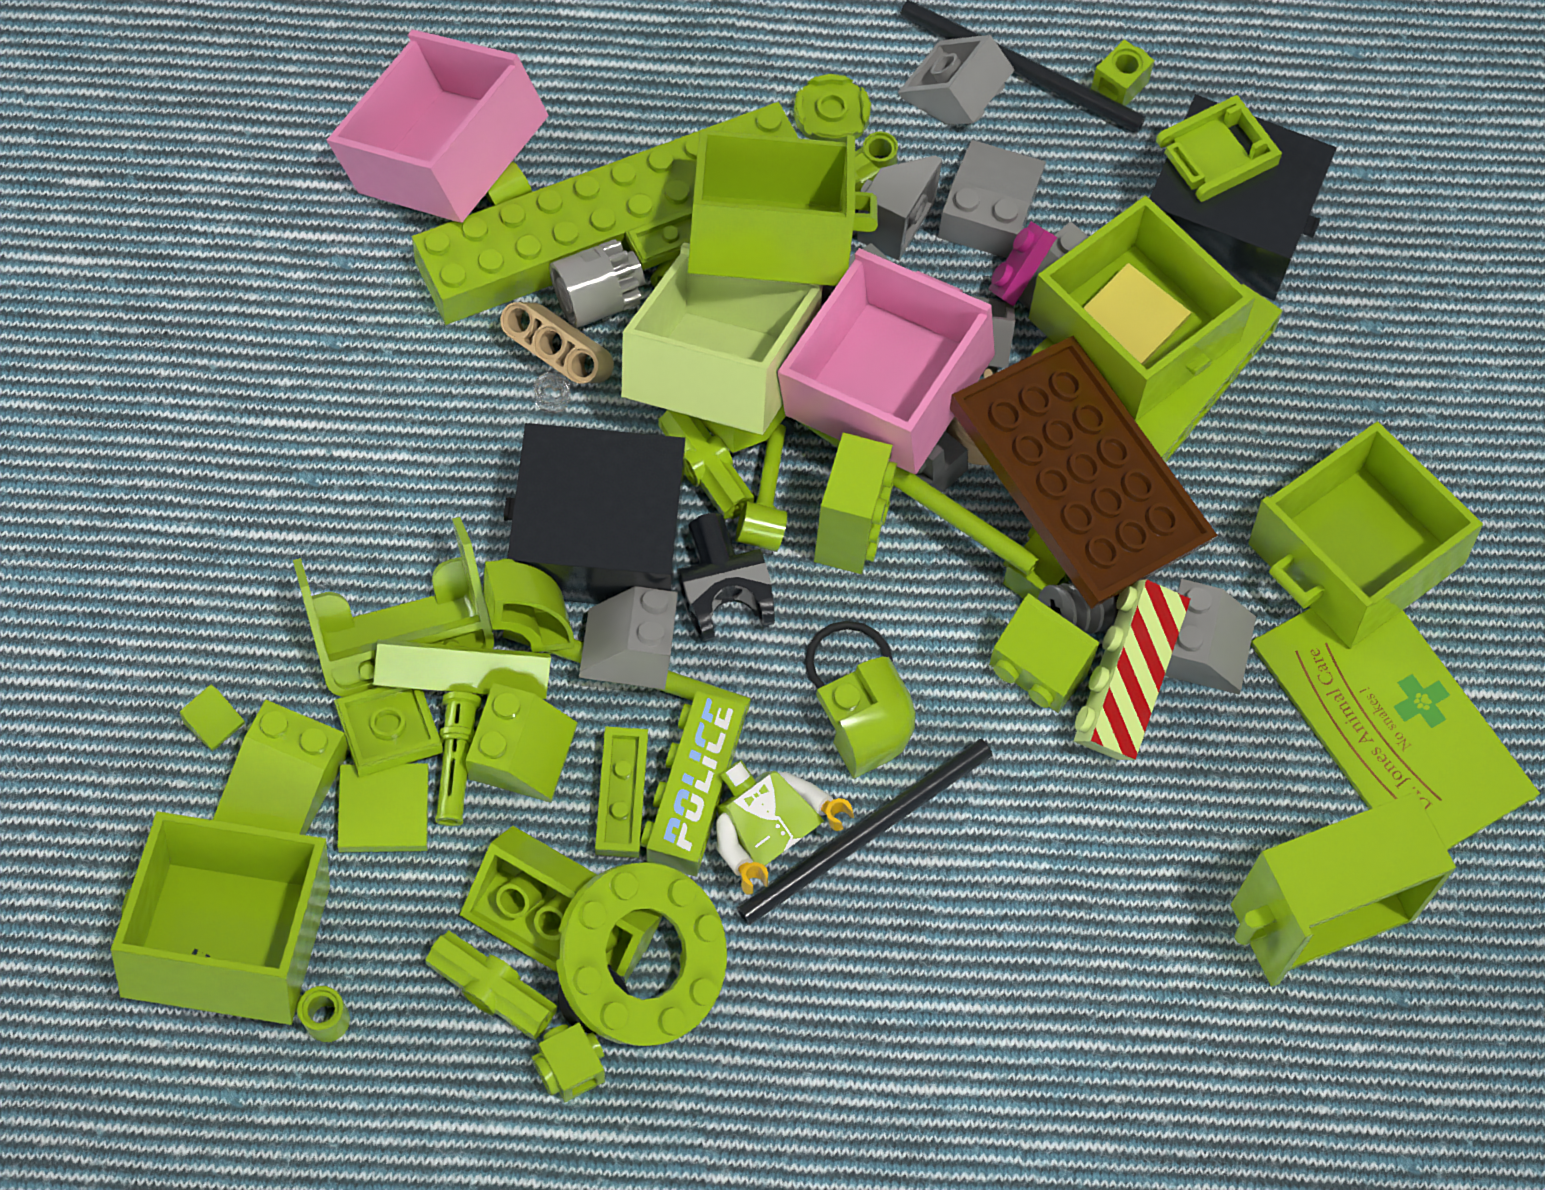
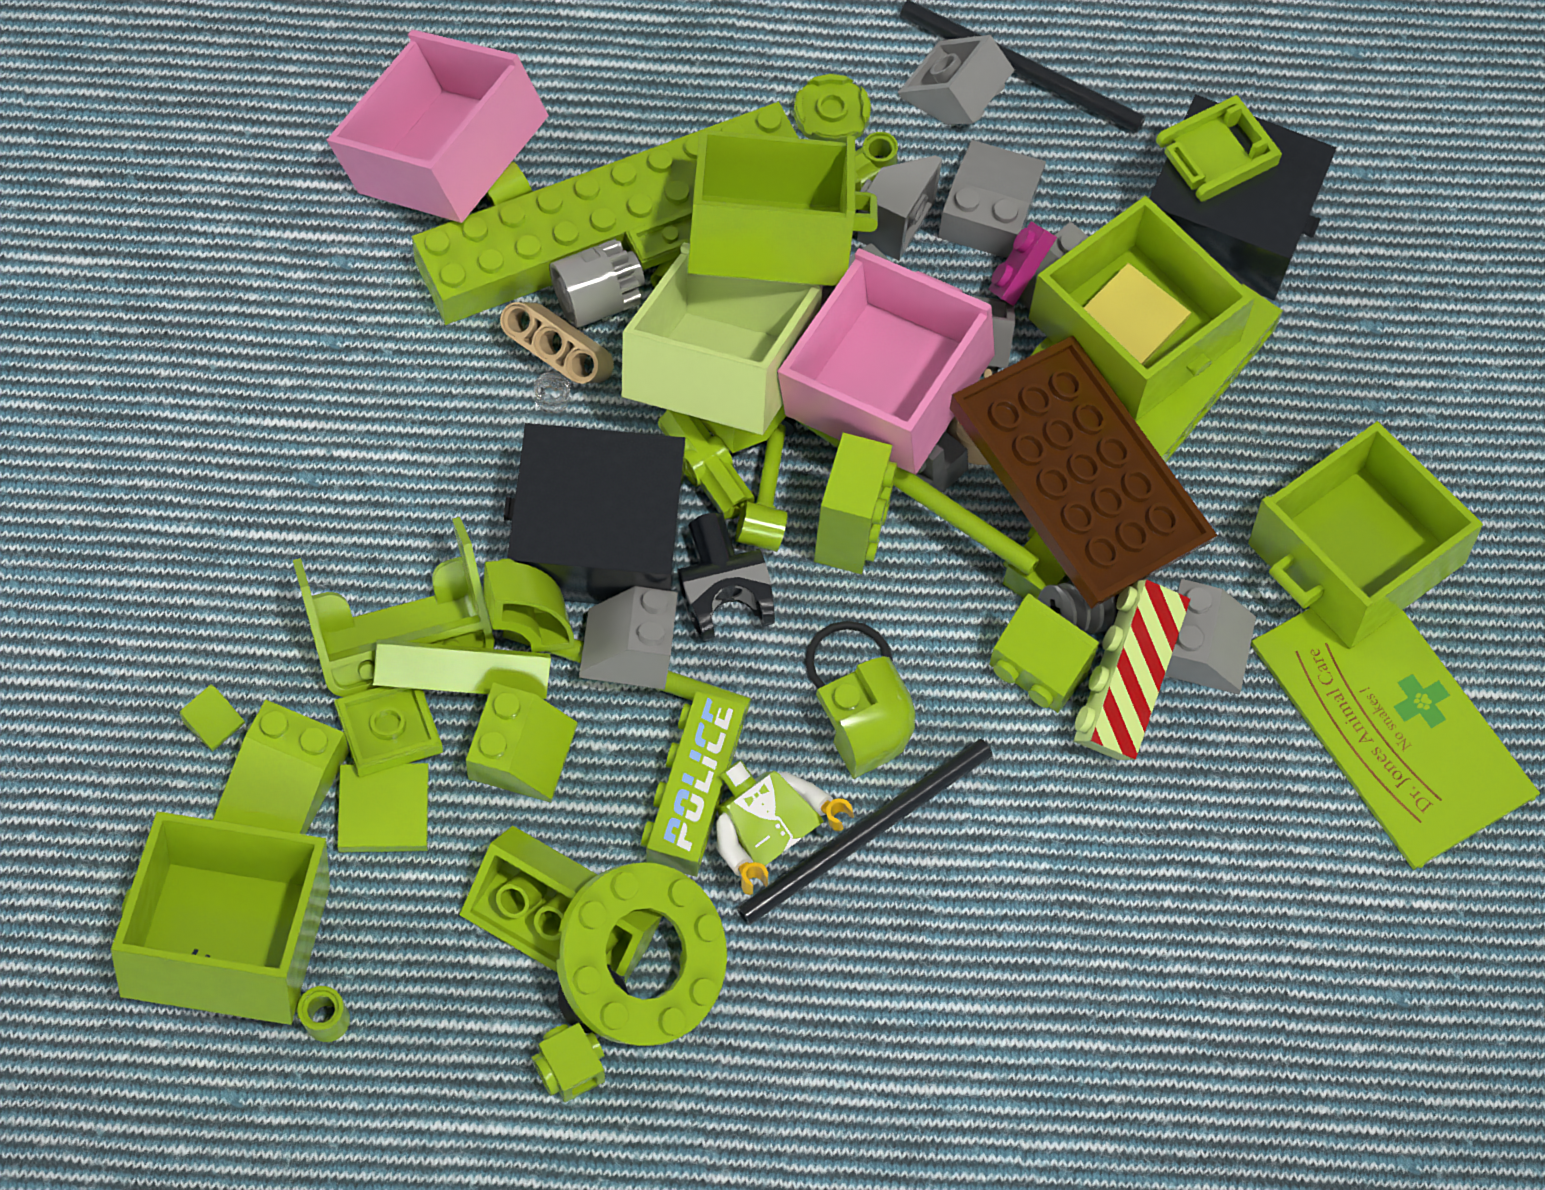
lime piece [425,930,558,1040] -> none
lime pin [435,691,481,826] -> none
lime plate [595,726,648,858] -> none
lime brick [1091,39,1155,106] -> none
lime container [1231,791,1456,987] -> none

